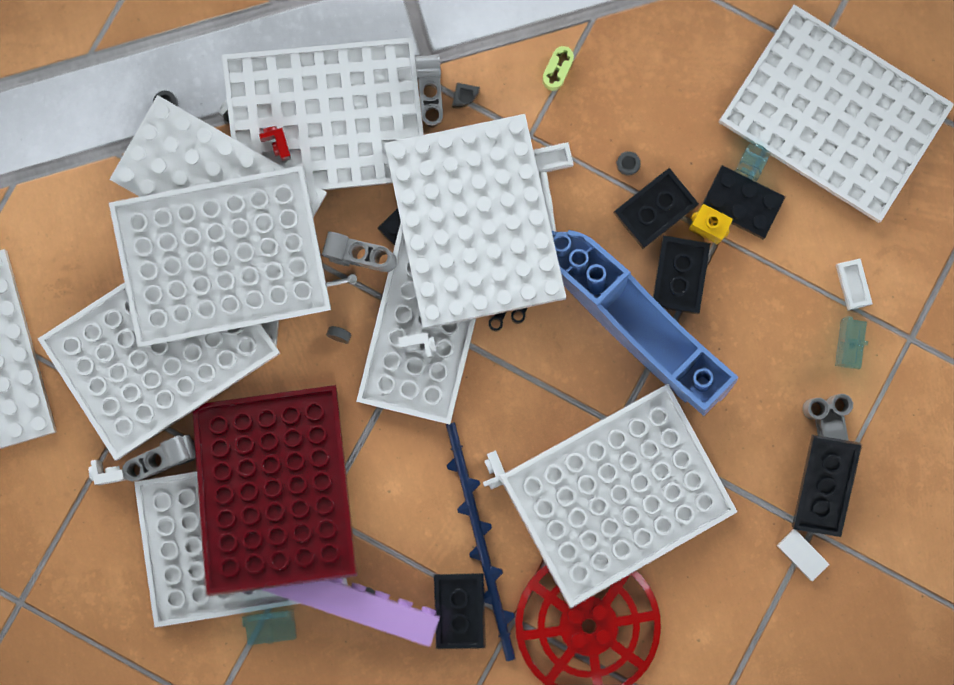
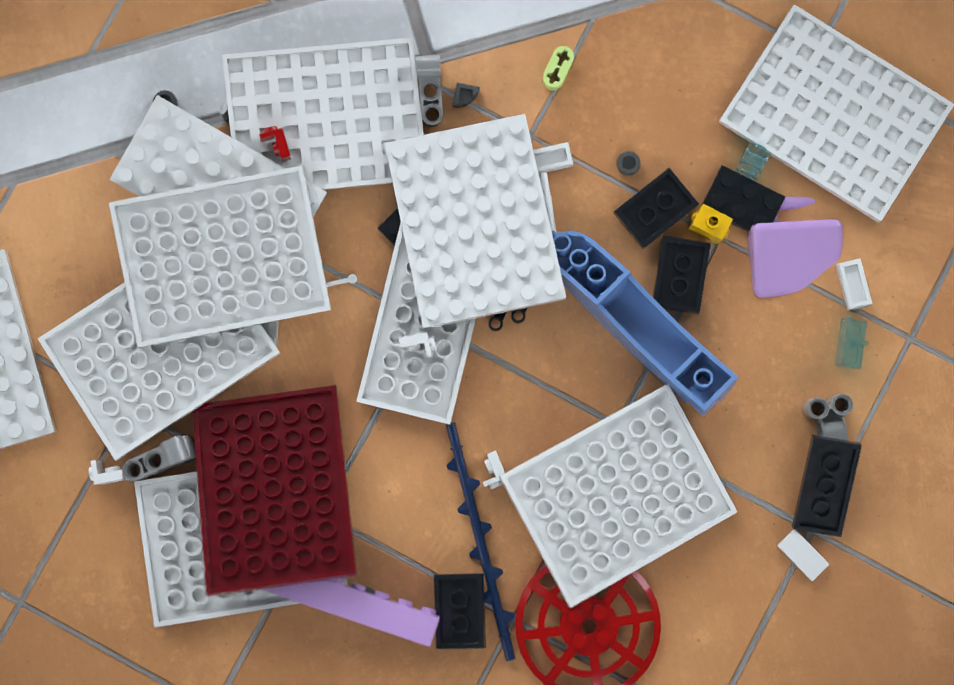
clear light blue panel [242,609,297,645] -> none
light grey piece [322,232,397,272] -> none
dark grey tile [326,326,352,344] -> none
none -> lavender piece [747,197,843,298]

